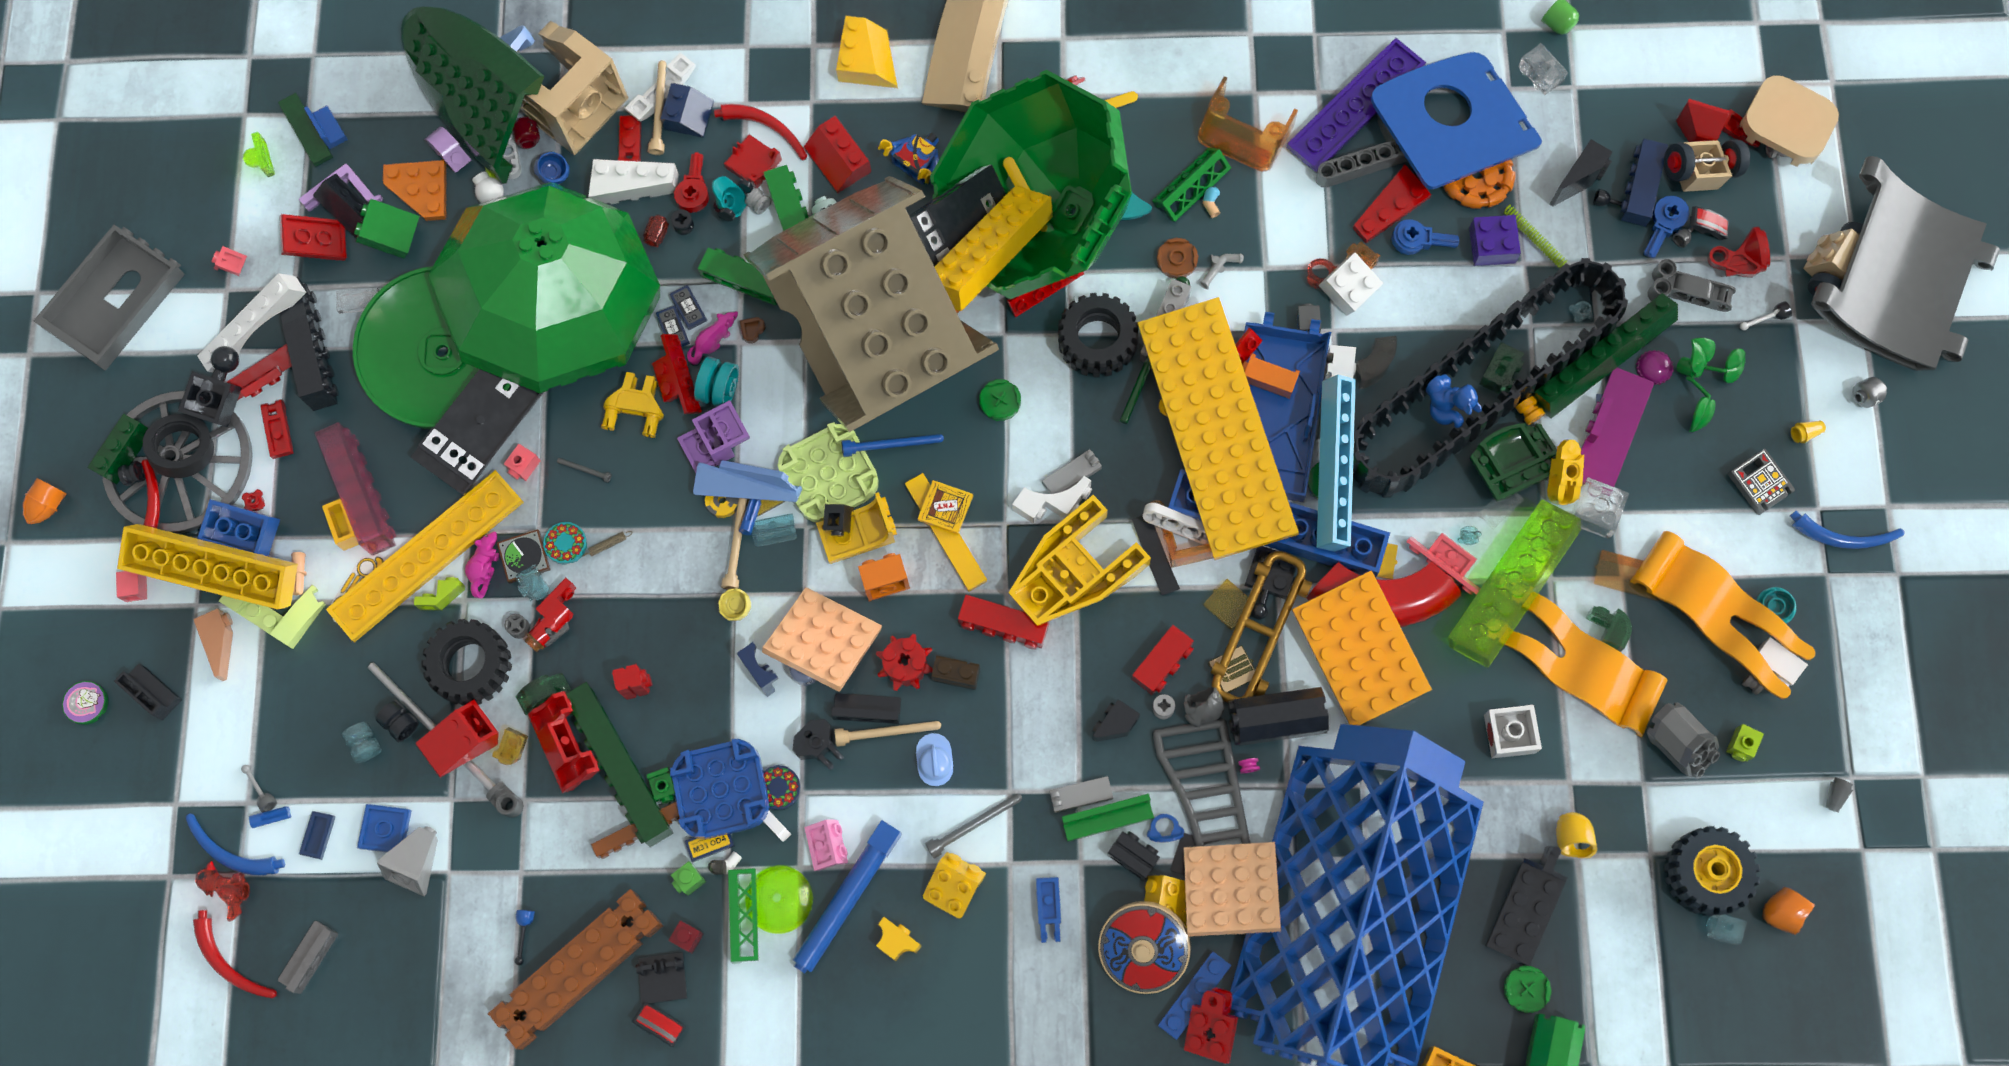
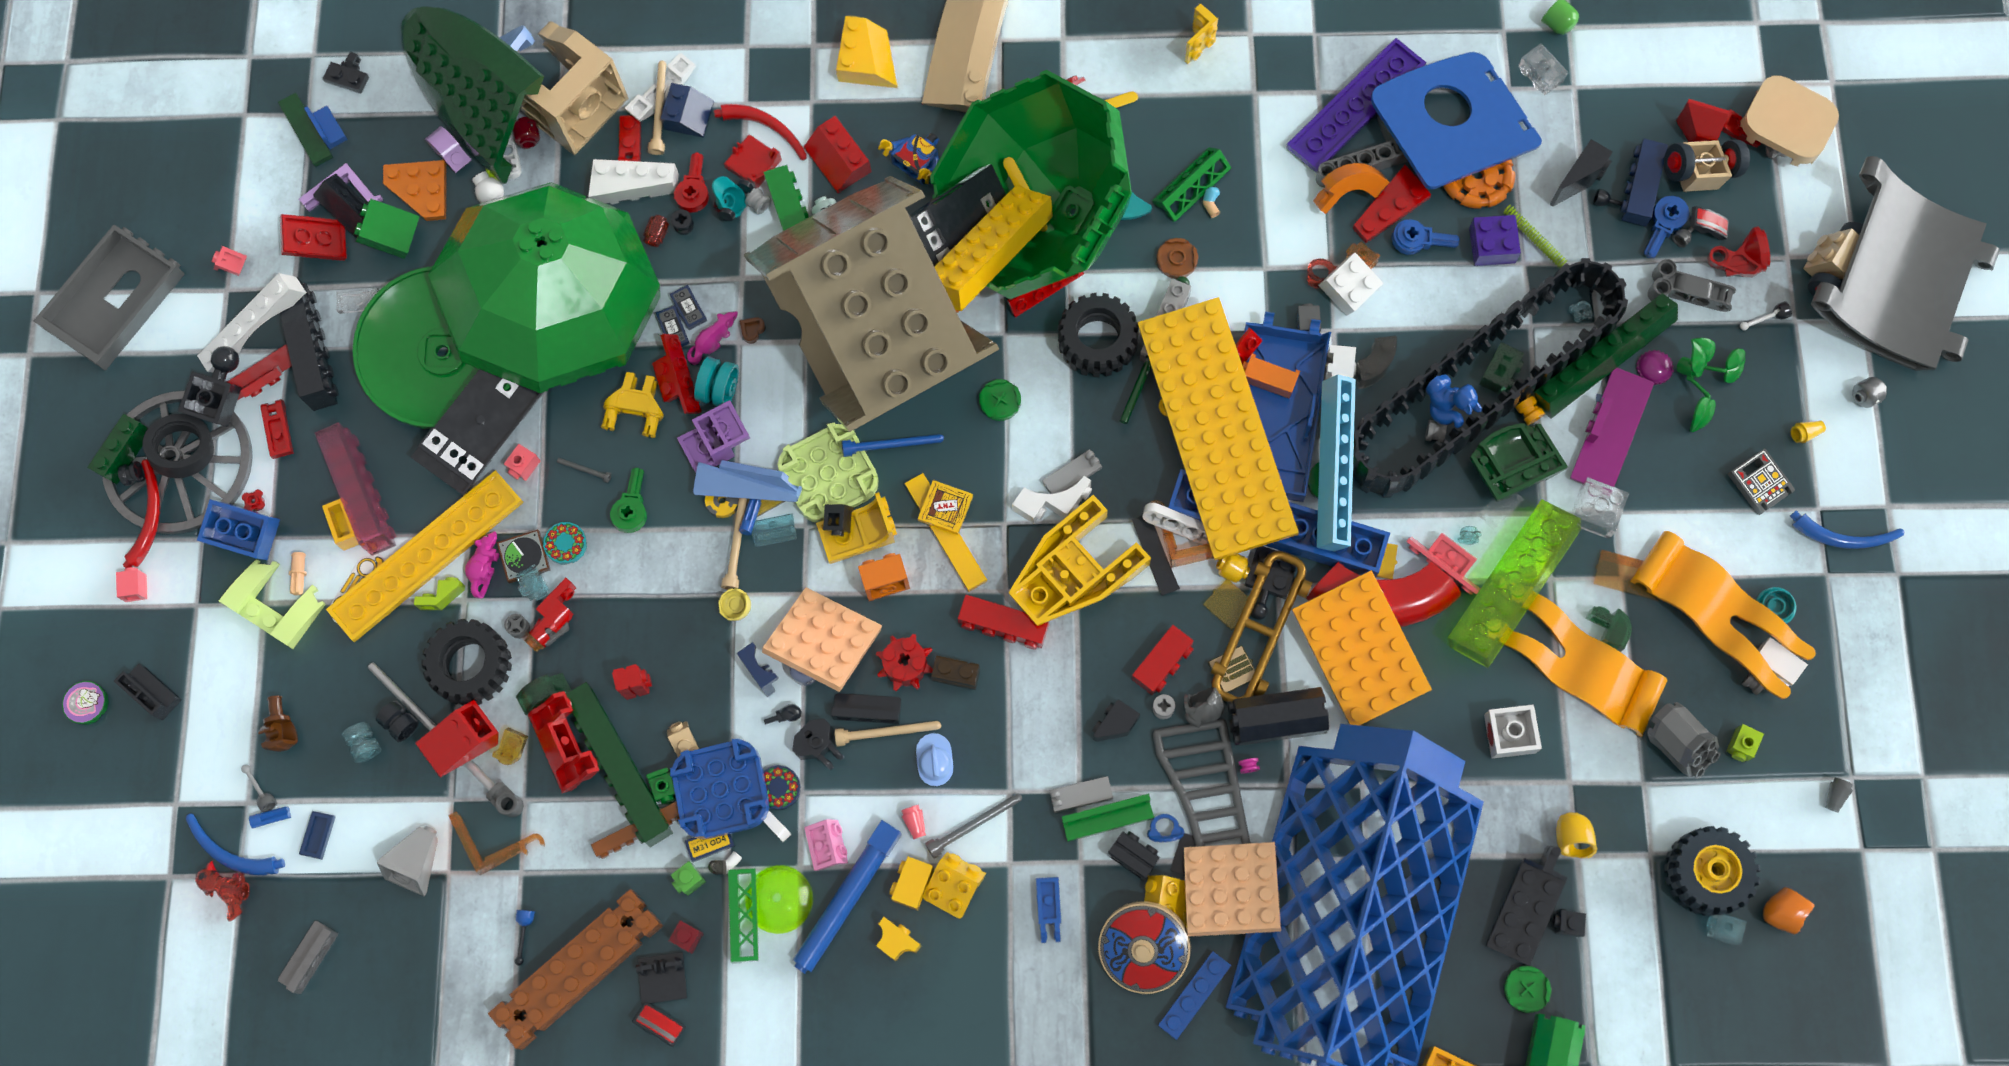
orange helmet [23,478,67,524] -> none
yellow brick [117,524,298,609] -> none
nougat slope [193,608,233,681] -> none
red animal [193,910,277,998] -> none
clear neon green tile [243,132,275,177] -> none
blue tile [357,804,412,853] -> none
blue helmet [534,151,570,184] -> none
dark tan piece [582,531,633,557] -> none
green brick [698,248,777,306] -> none
red plate [1184,987,1238,1064] -> none
clear orange windscreen [1198,76,1298,172] -> none
light grey piece [1198,253,1244,290] -> none
yellow piece [1547,439,1584,505] -> none
none -> reddish brown piece [258,695,298,752]
none -> black hinge [322,52,369,94]
none -> clear orange hinge [448,811,545,875]
none -> green piece [610,468,647,533]
none -> tan bracket [667,721,699,757]
none -> black piece [764,704,802,725]
none -> yellow brick [889,856,934,911]
none -> coral cone [901,805,926,839]
none -> yellow bracket [1185,3,1218,64]
none -> yellow head [1216,553,1250,583]
none -> orange arch [1313,163,1389,214]
none -> light grey wheel [1425,420,1447,443]
none -> black bracket [1552,909,1586,937]

